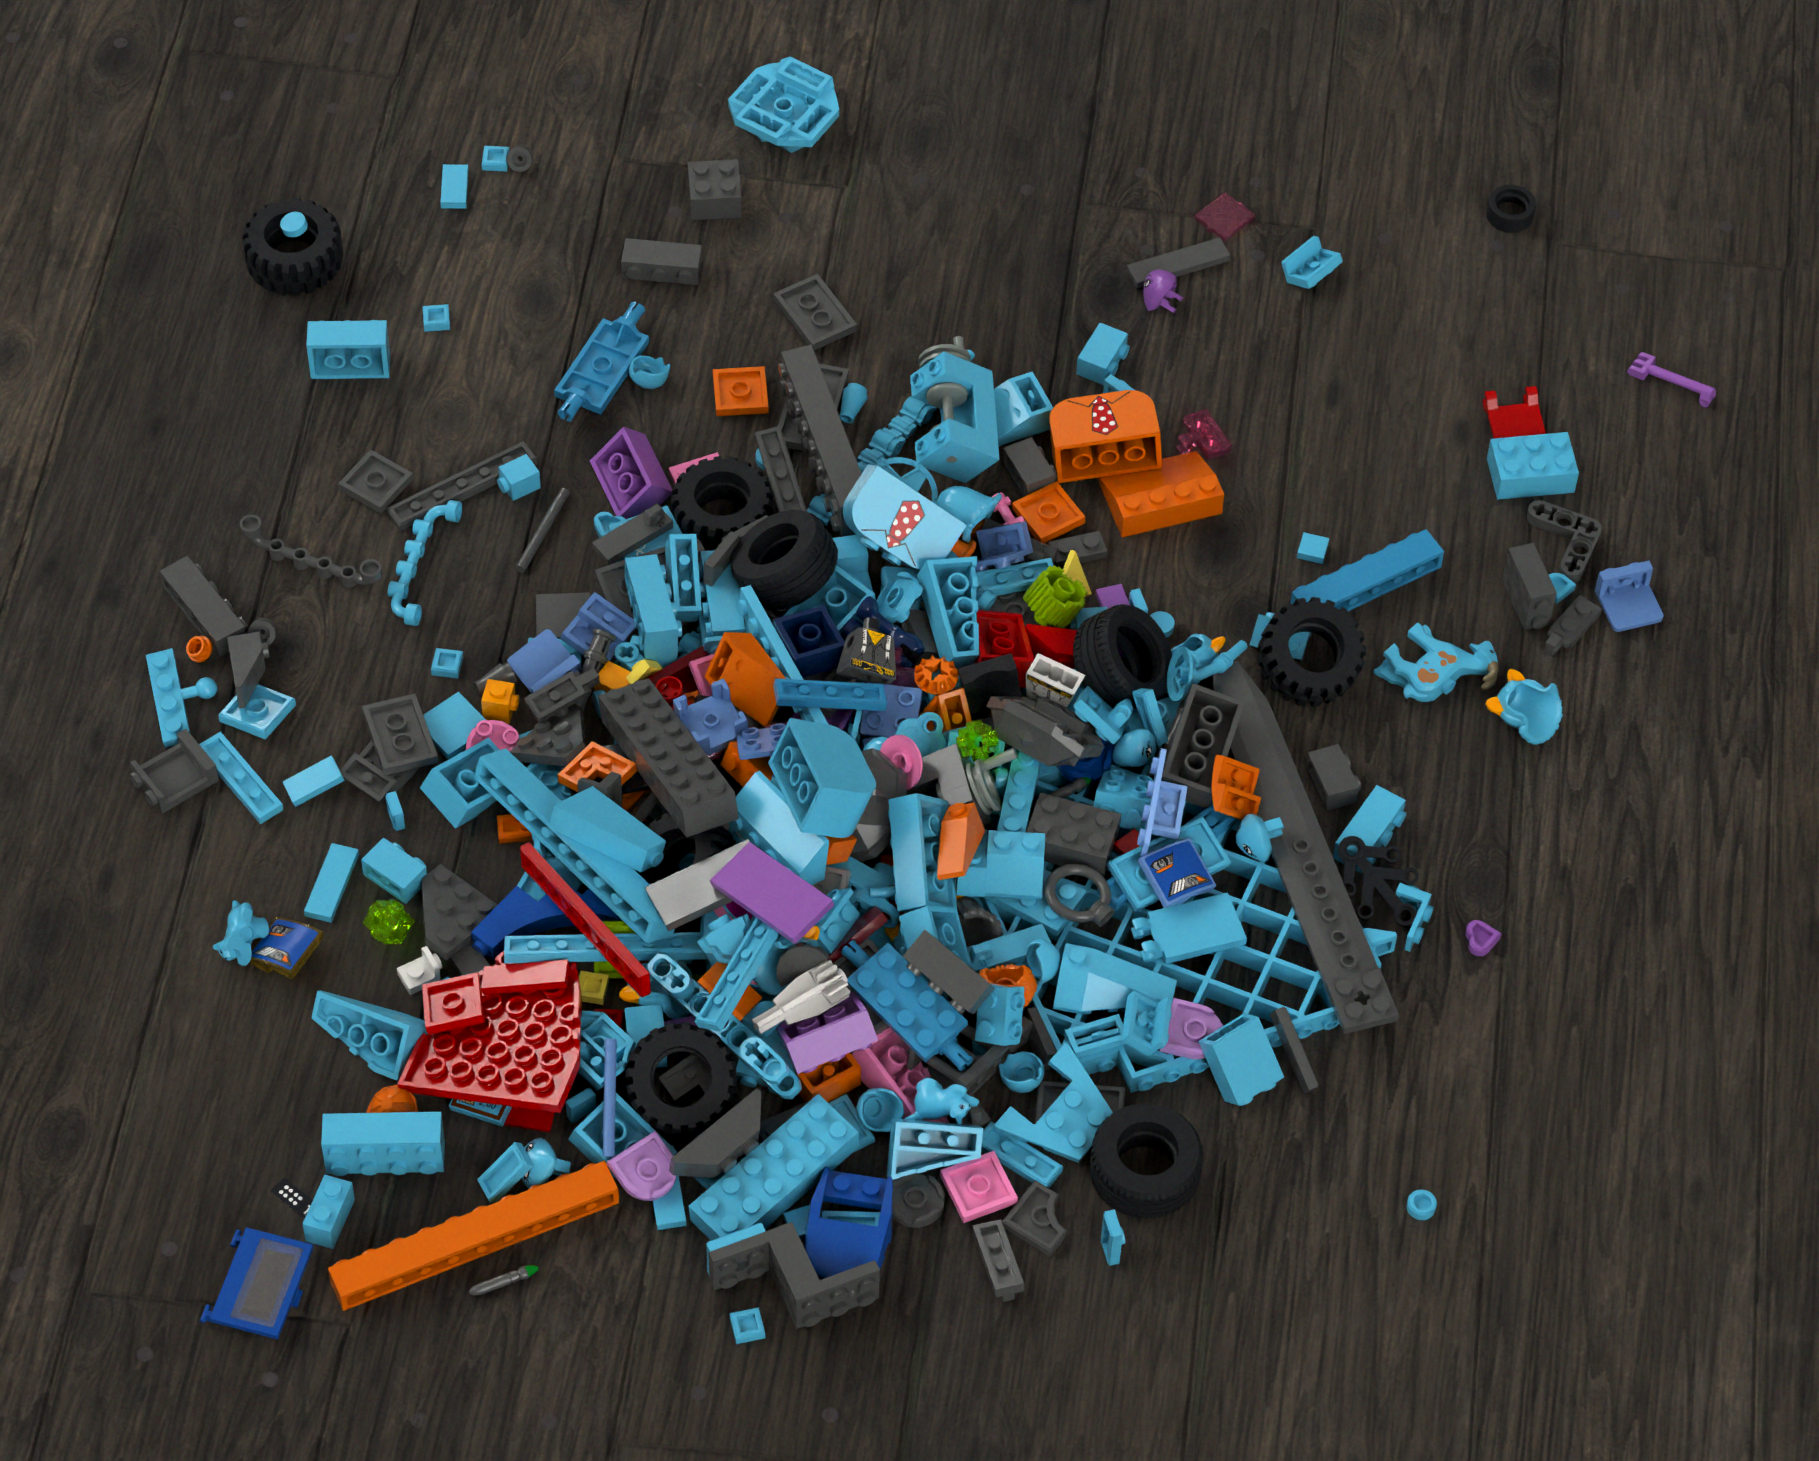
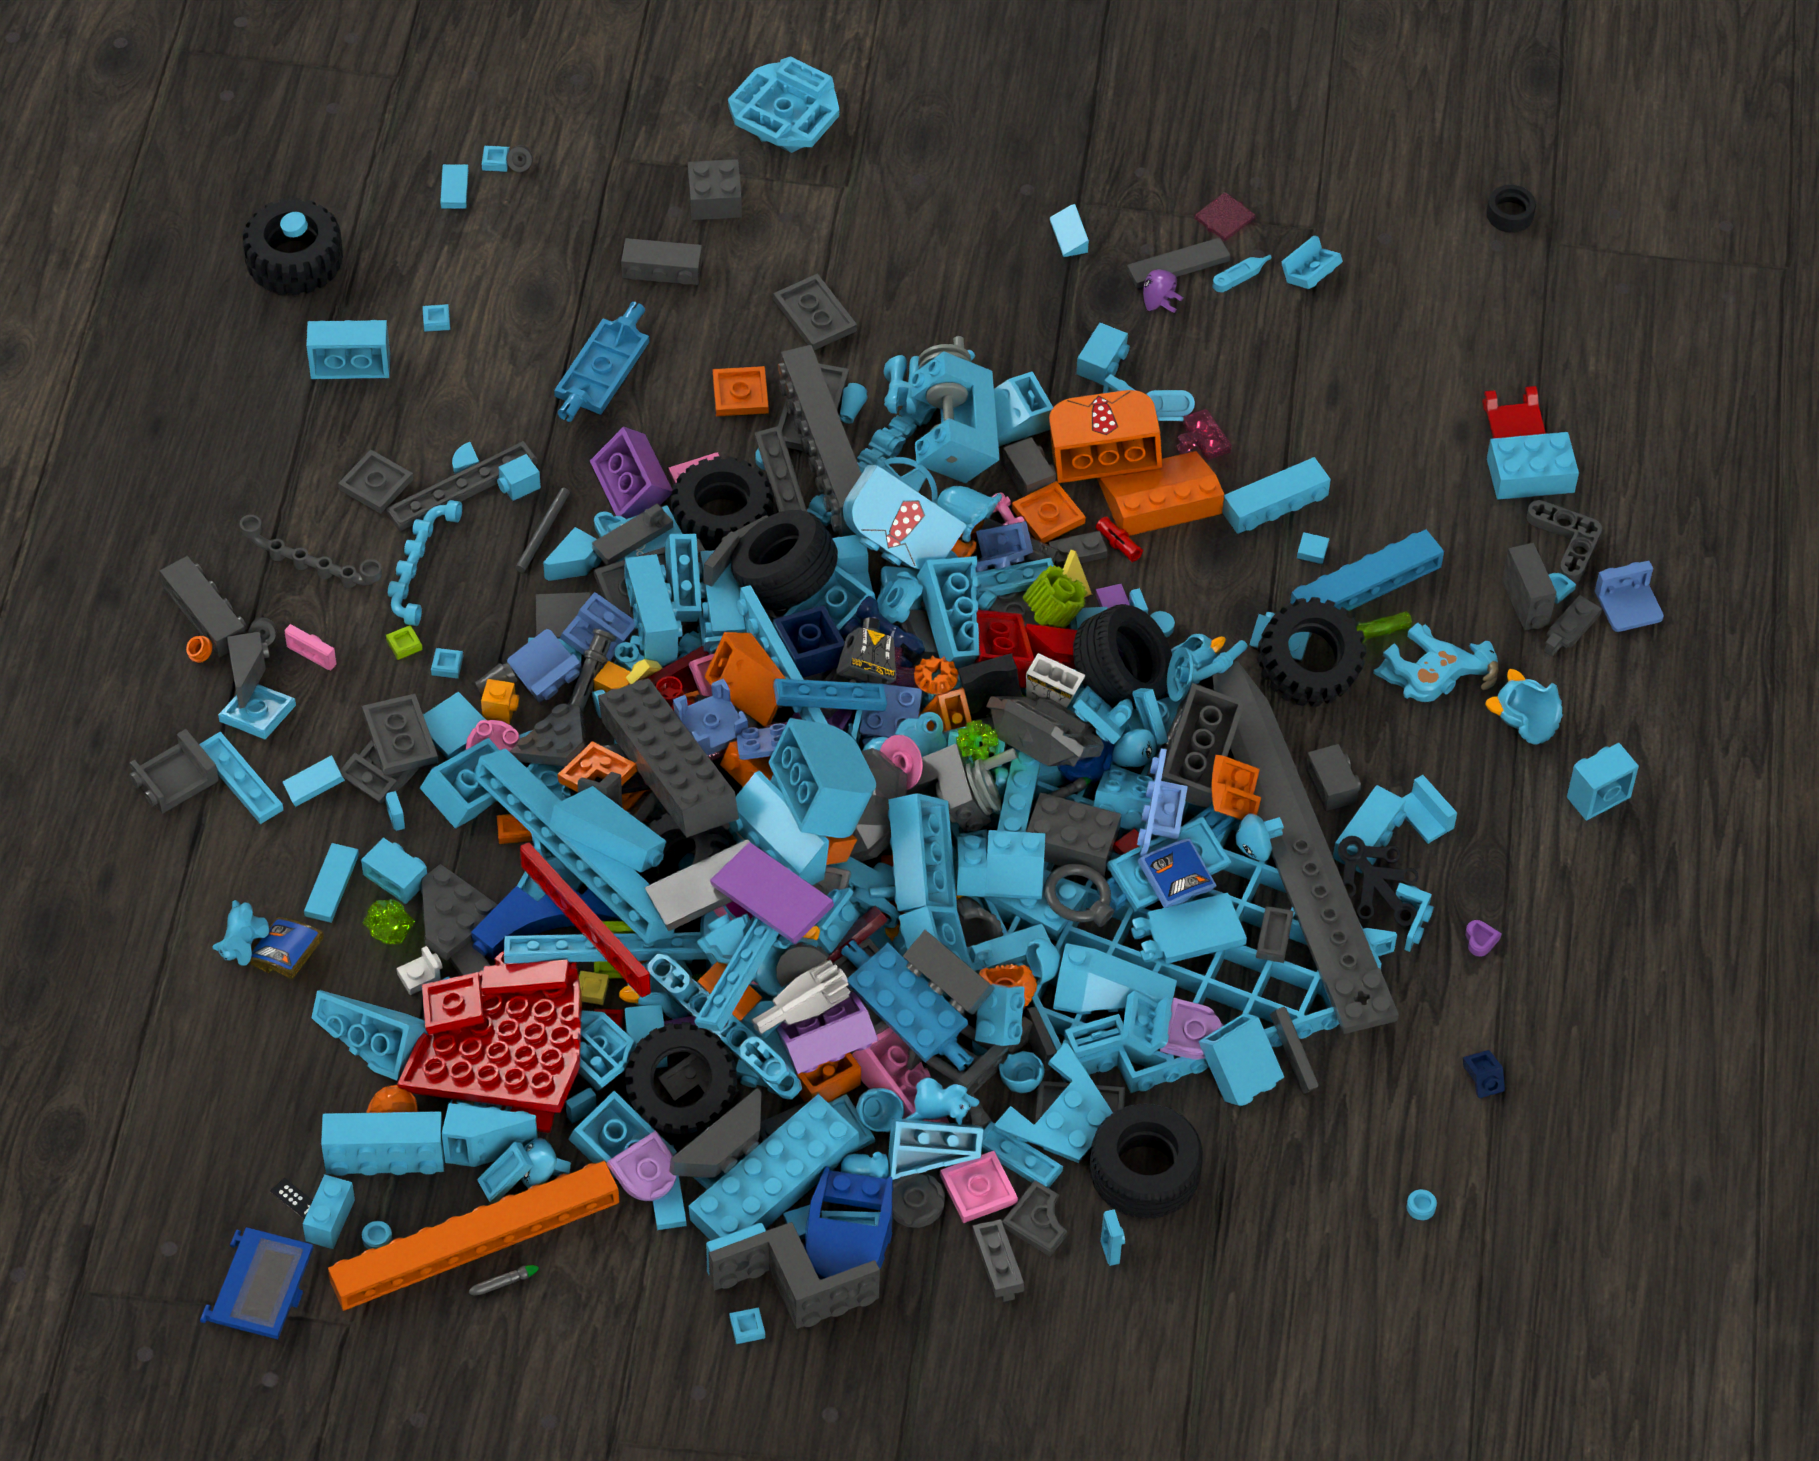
medium azure plate [146,648,217,748] -> none
dark grey hinge [524,667,600,723] -> none
medium blue bar [603,1039,617,1158] -> none
medium azure hair [629,355,670,389] -> none
orange slope [937,802,985,880] -> none
medium lavender hinge [1627,352,1716,407] -> none
none -> bright pink plate [284,624,336,671]
none -> medium azure tile [362,1221,392,1249]
none -> lime tile [386,625,422,660]
none -> medium azure slope [442,1103,538,1167]
none -> medium azure tile [452,442,479,474]
none -> medium azure slope [543,527,602,581]
none -> medium azure animal [841,1152,889,1179]
none -> medium azure piece [884,355,920,415]
none -> medium azure slope [1050,204,1089,257]
none -> red pin [1096,517,1143,562]
none -> medium azure bracket [1146,390,1195,421]
none -> medium azure piece [1213,255,1272,292]
none -> medium azure brick [1222,457,1331,534]
none -> dark grey tile [1256,906,1294,963]
none -> clear neon green pin [1356,611,1412,643]
none -> medium azure panel [1403,775,1457,843]
none -> dark blue bracket [1463,1050,1505,1098]
none -> medium azure brick [1567,743,1639,821]

